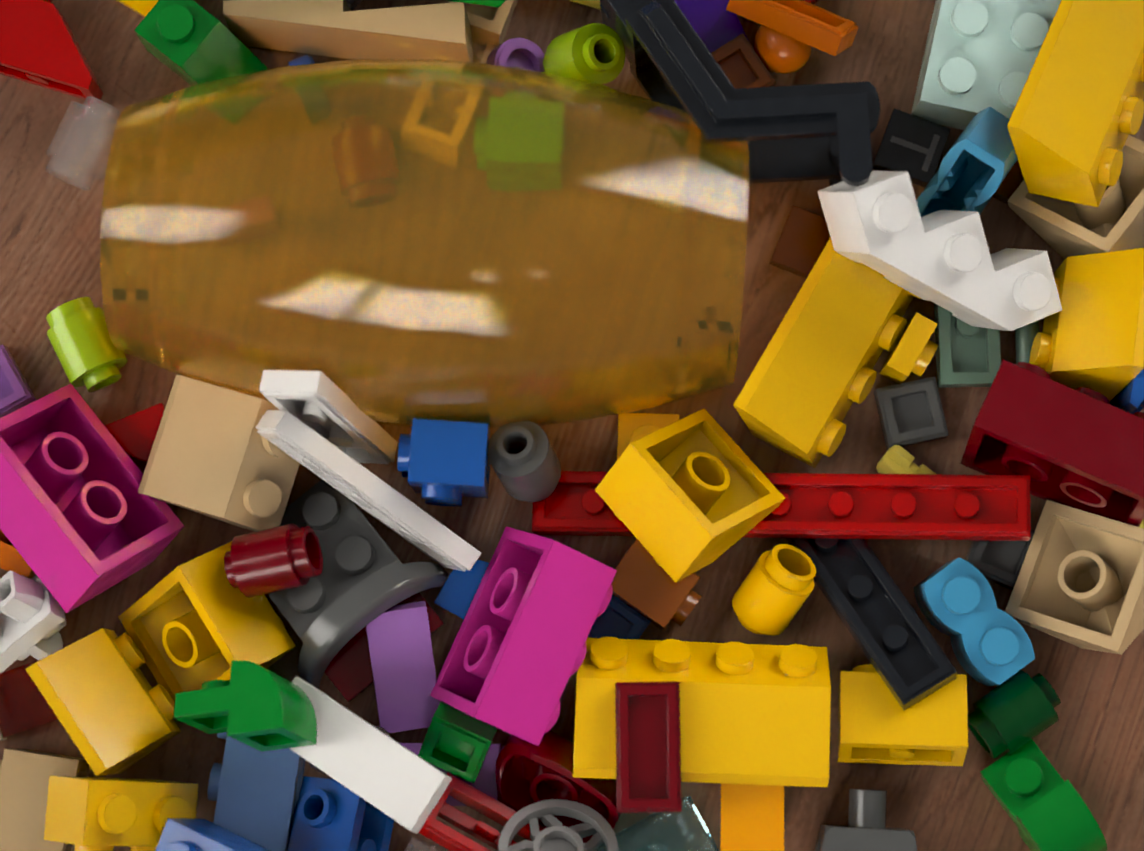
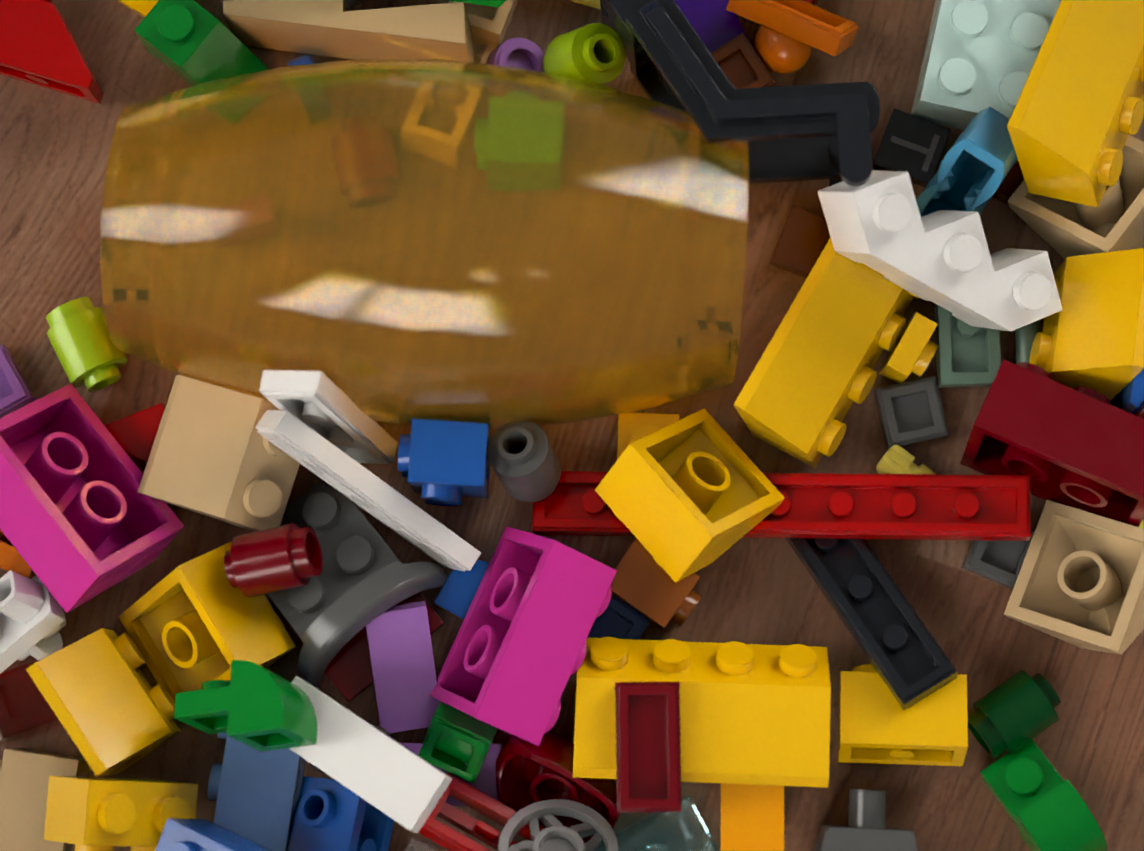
clear brick [45,96,126,191] -> none
yellow brick [732,544,816,636] -> none
dark azure brick [914,557,1035,686] -> none

